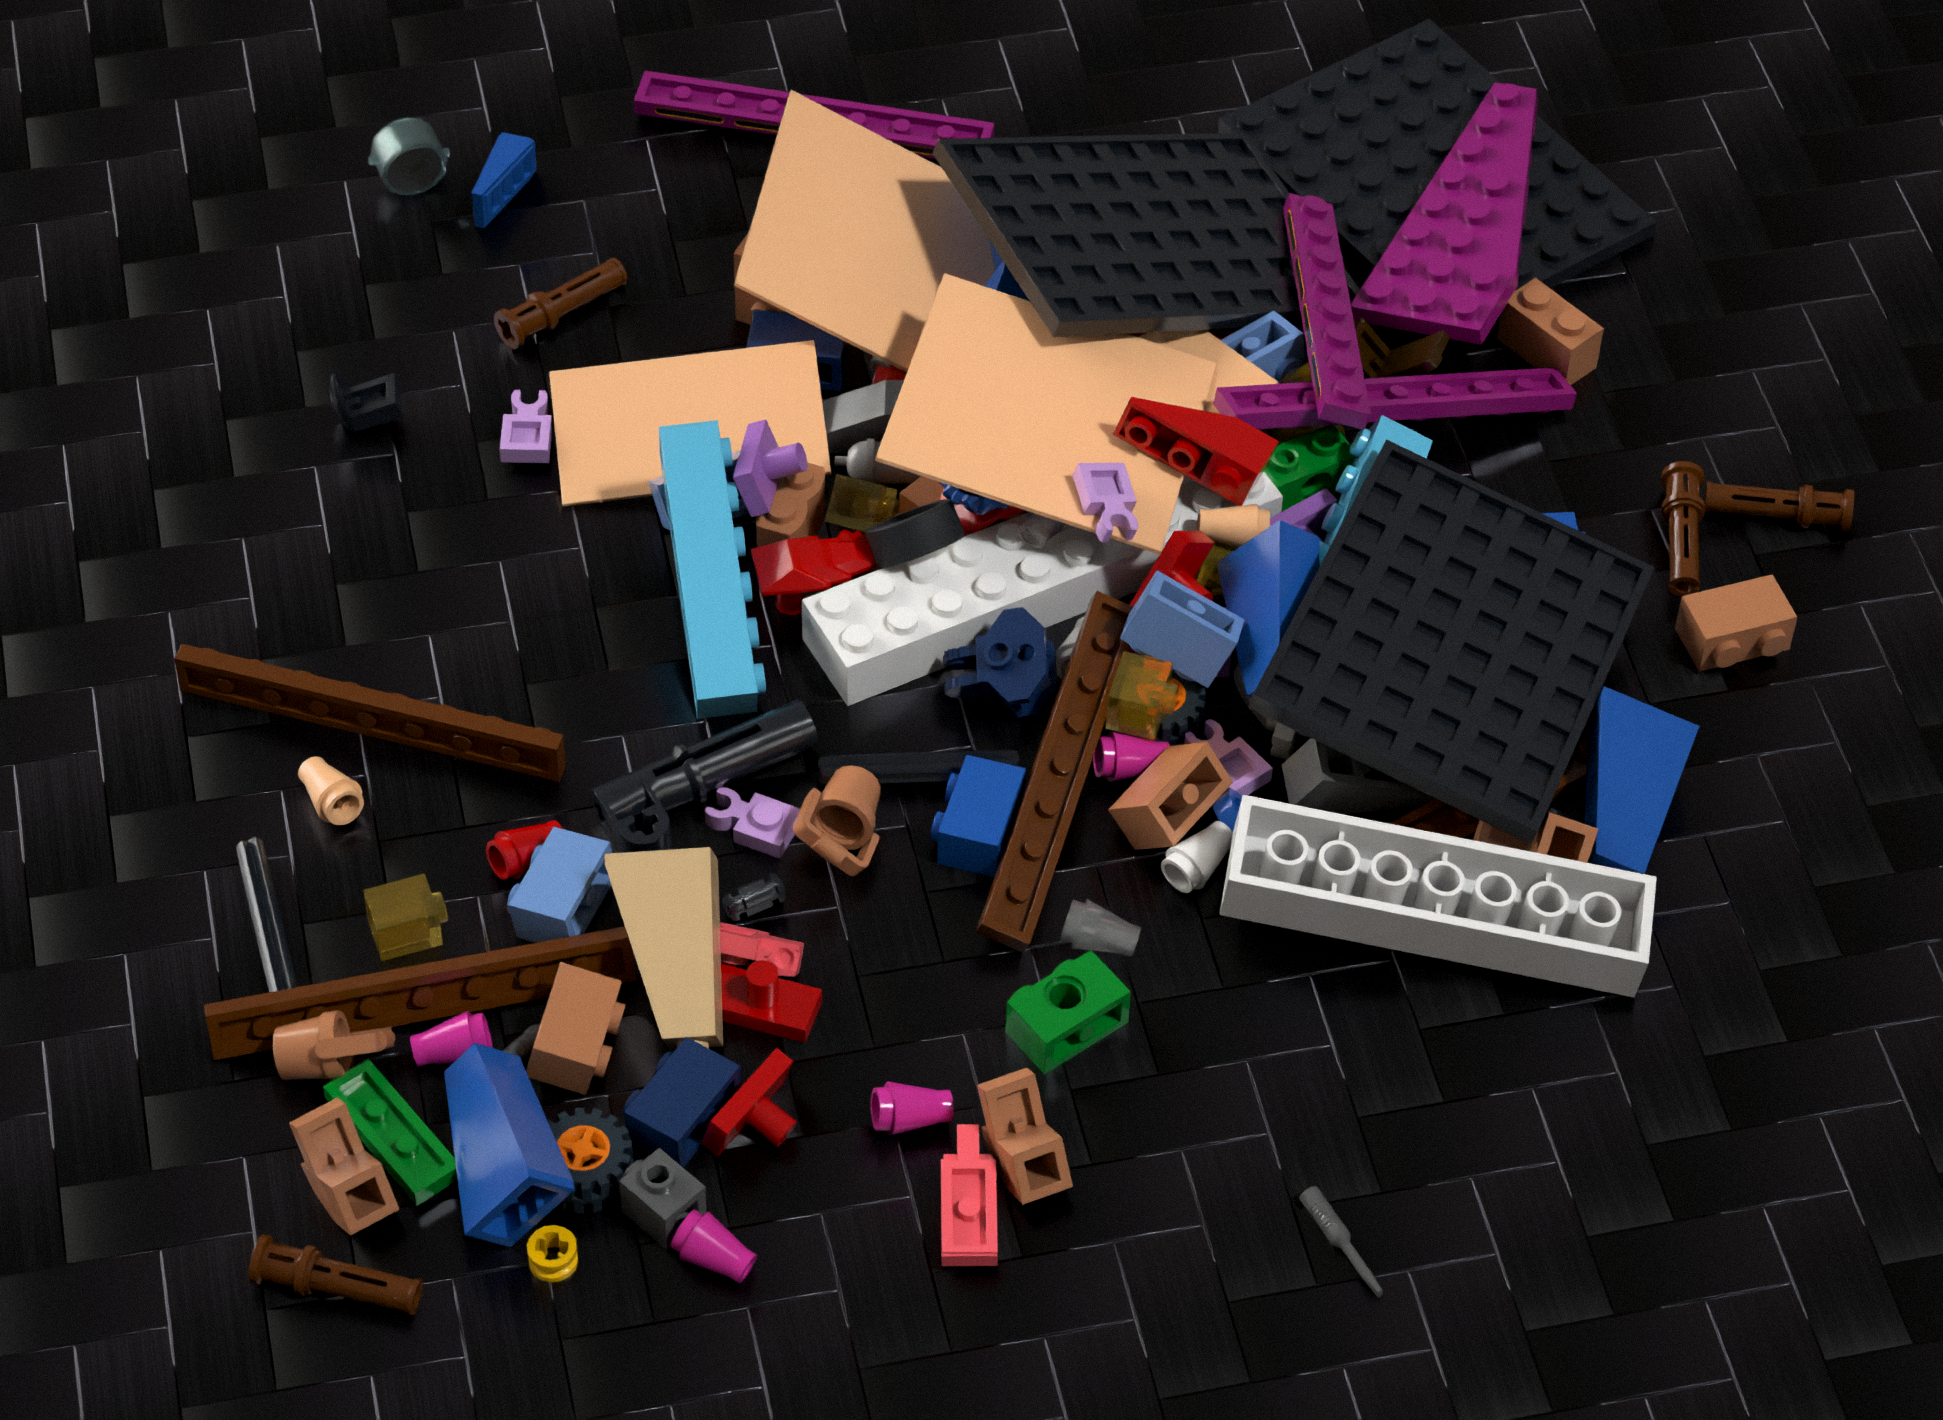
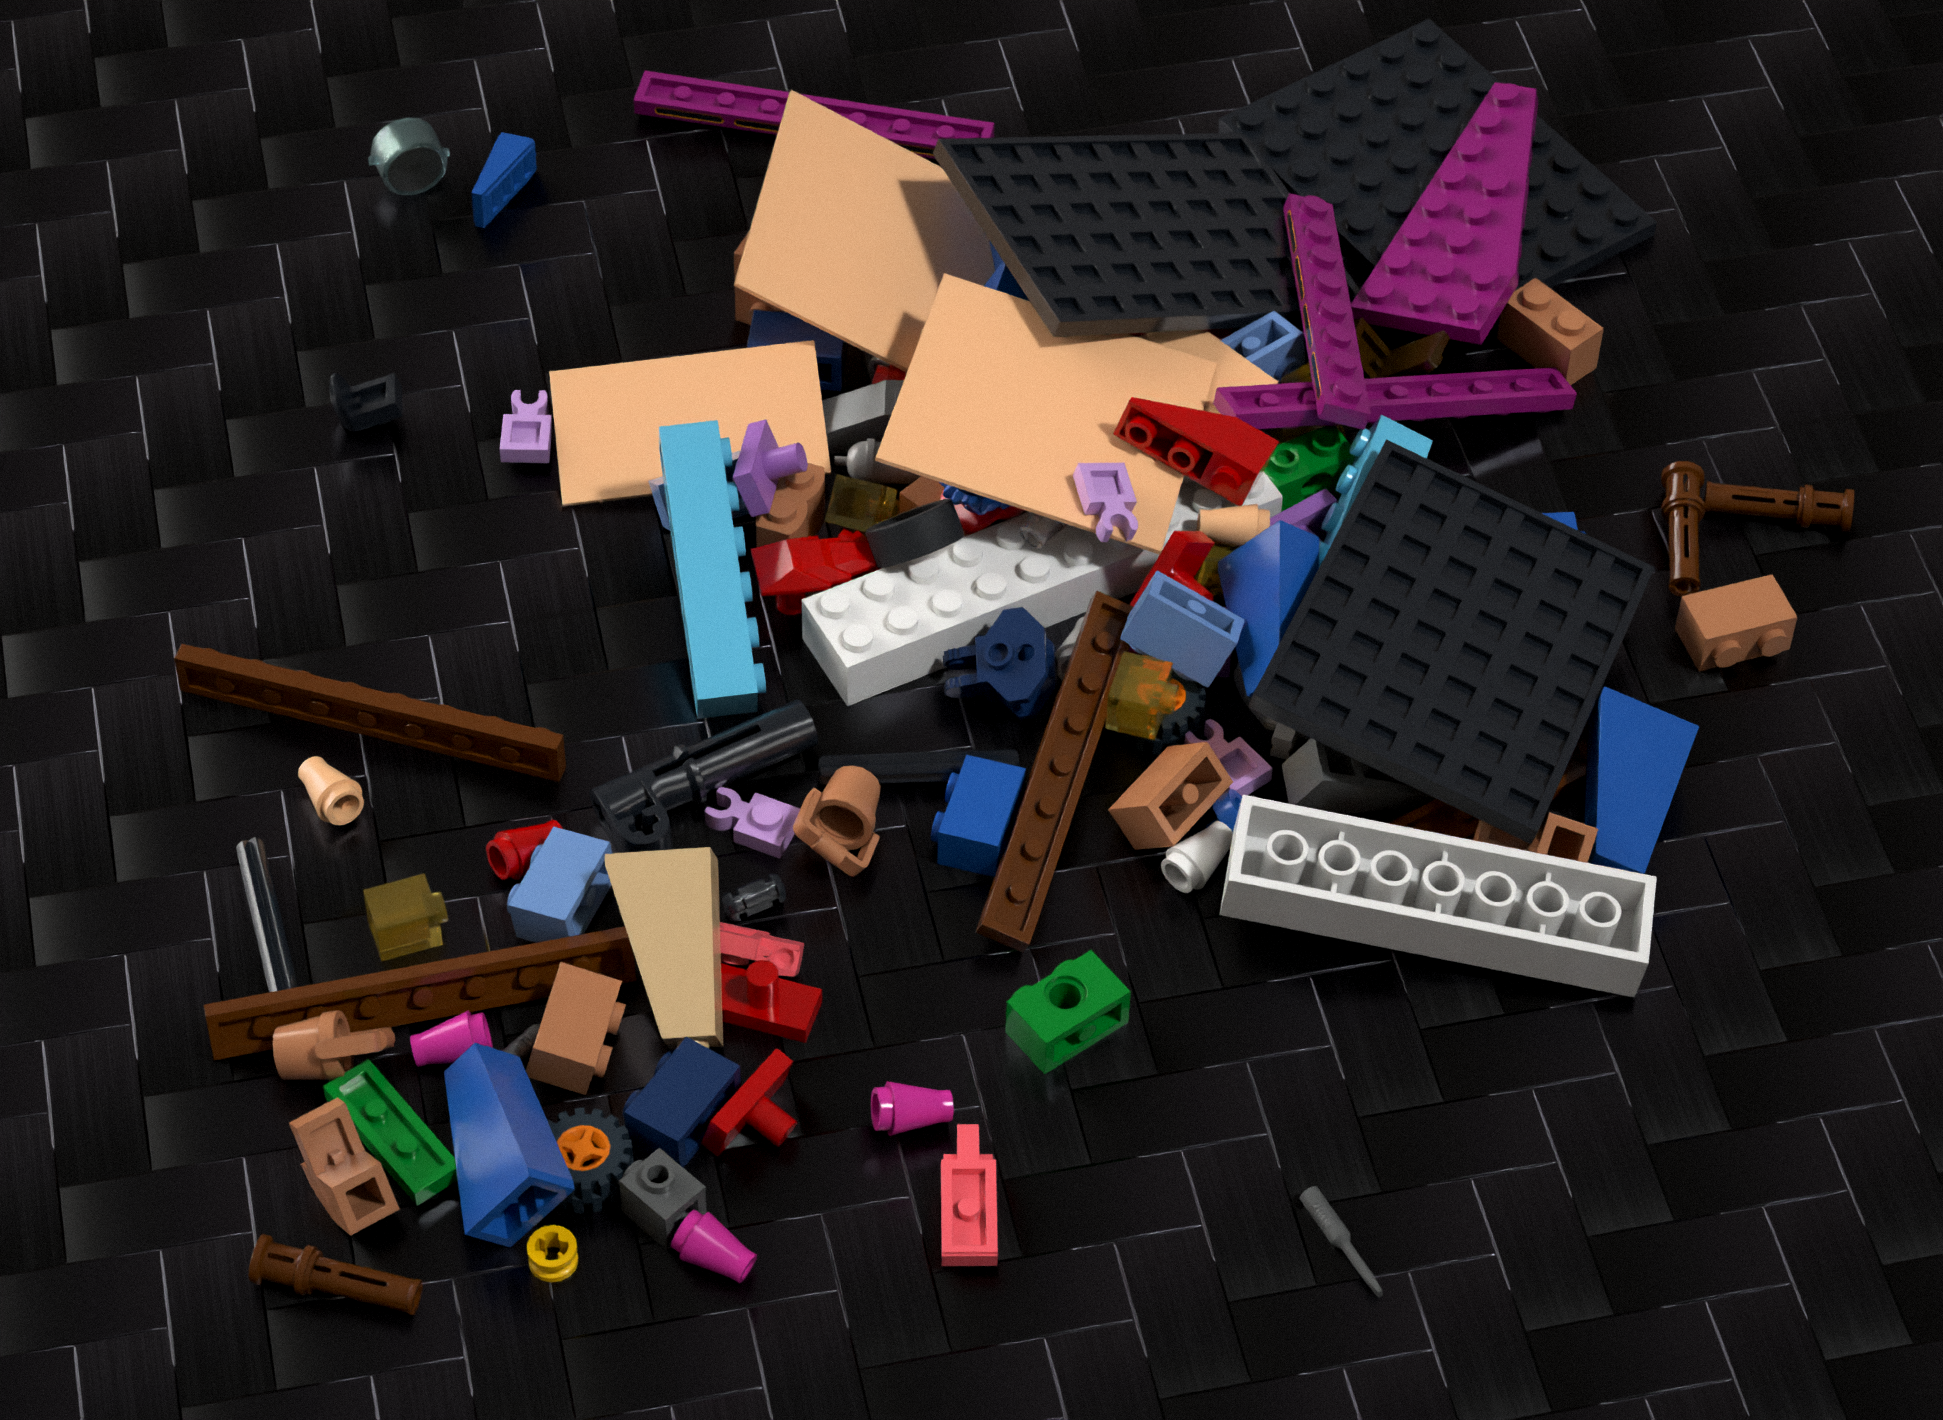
reddish brown pin [494,258,627,349] -> none
nougat brick [977,1068,1073,1205] -> none
clear cone [1060,899,1141,957] -> none
dark pink cone [1093,731,1170,782] -> none

